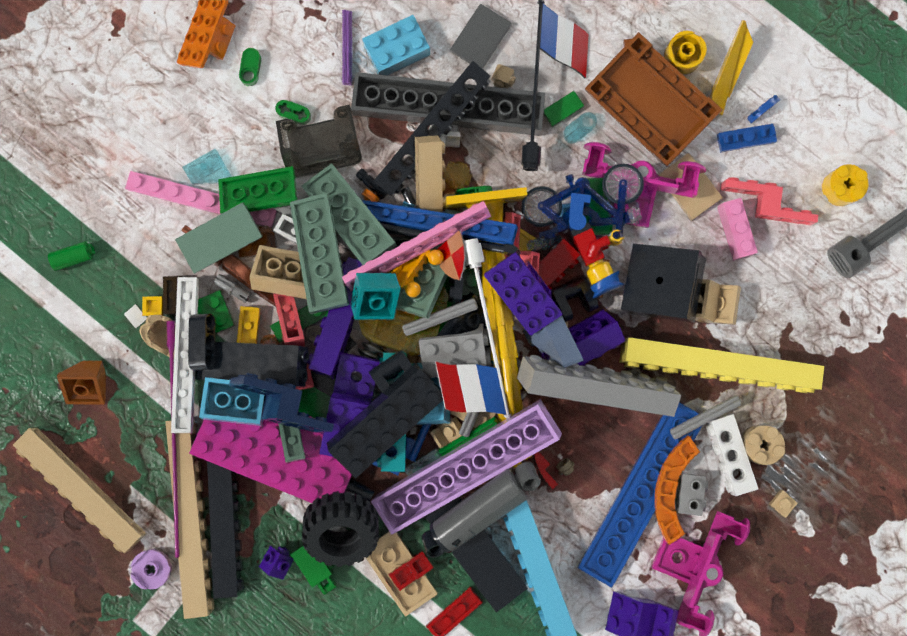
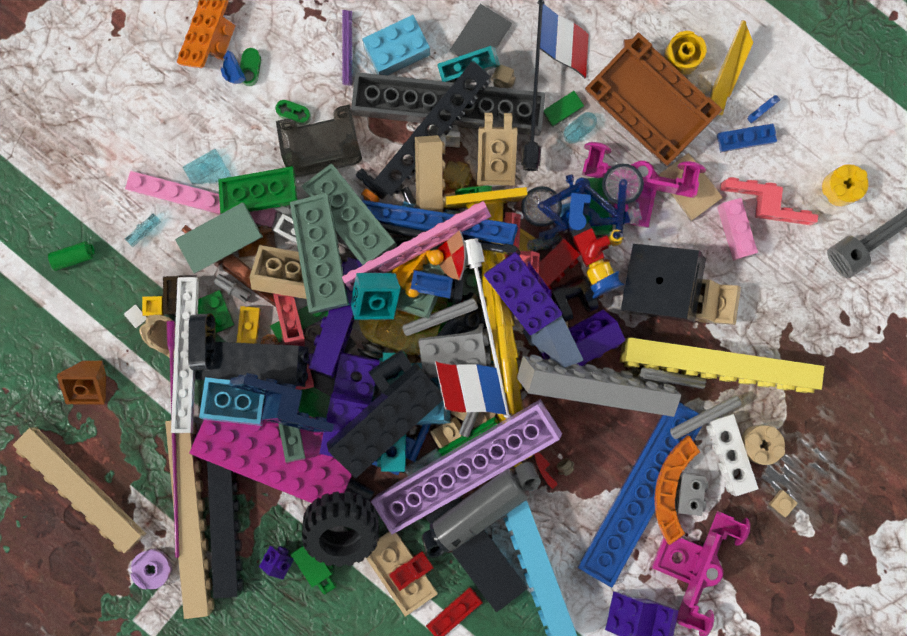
none -> clear light blue pin [124,213,161,247]
none -> blue tile [221,50,246,84]
none -> blue tile [411,270,453,298]
none -> teal brick [437,46,500,82]
none -> tan tile [477,113,518,185]
none -> light grey axle [640,368,706,389]

